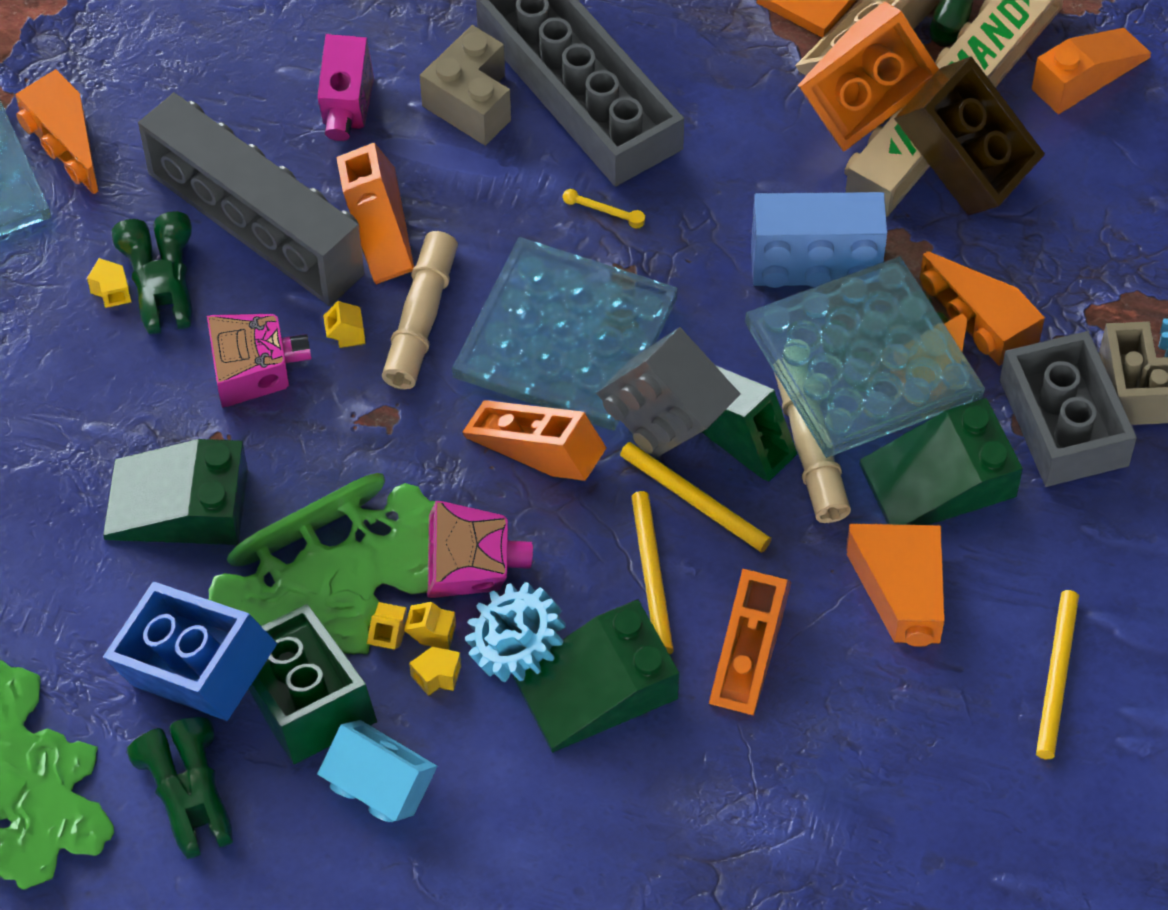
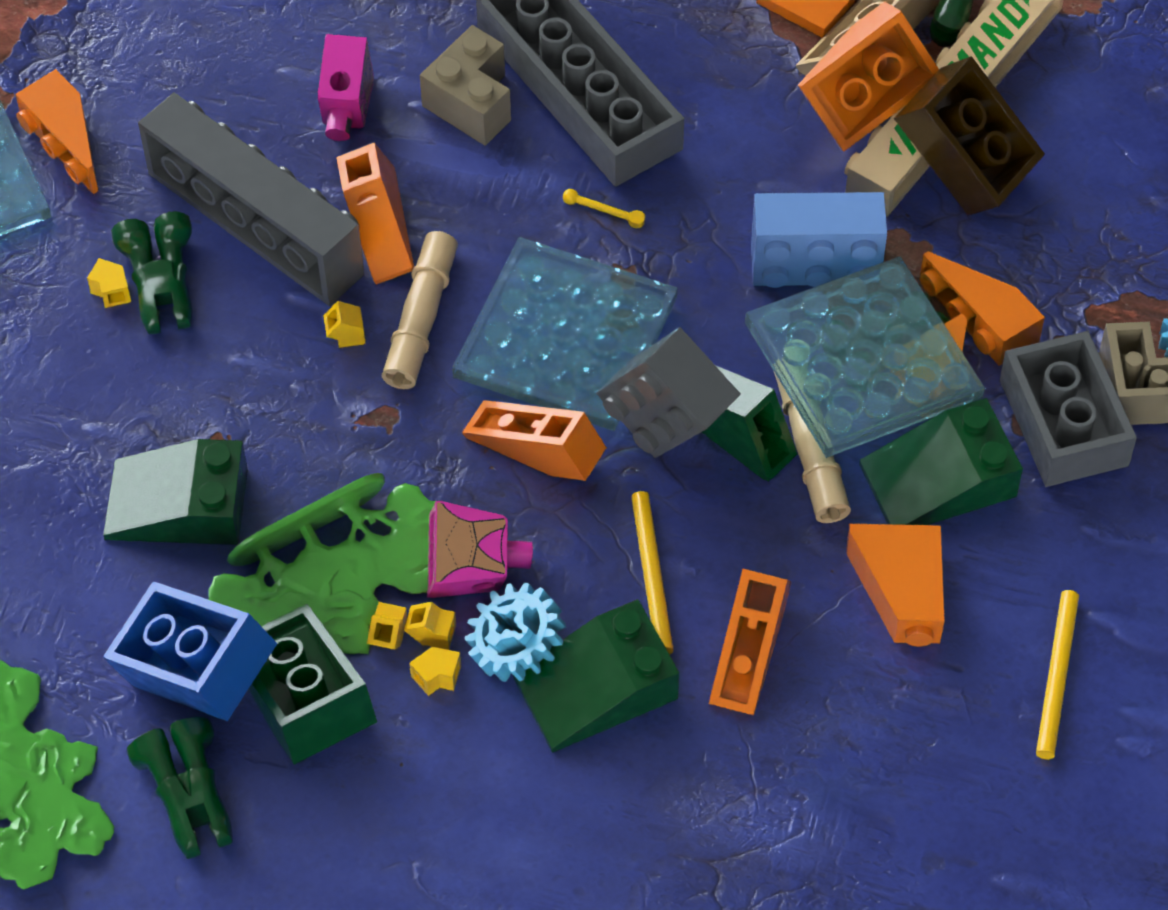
torso [207,314,311,408] -> none
medium azure brick [317,720,438,822] -> none
yellow bar [620,442,771,553] -> none
orange slope [1031,28,1151,115] -> none

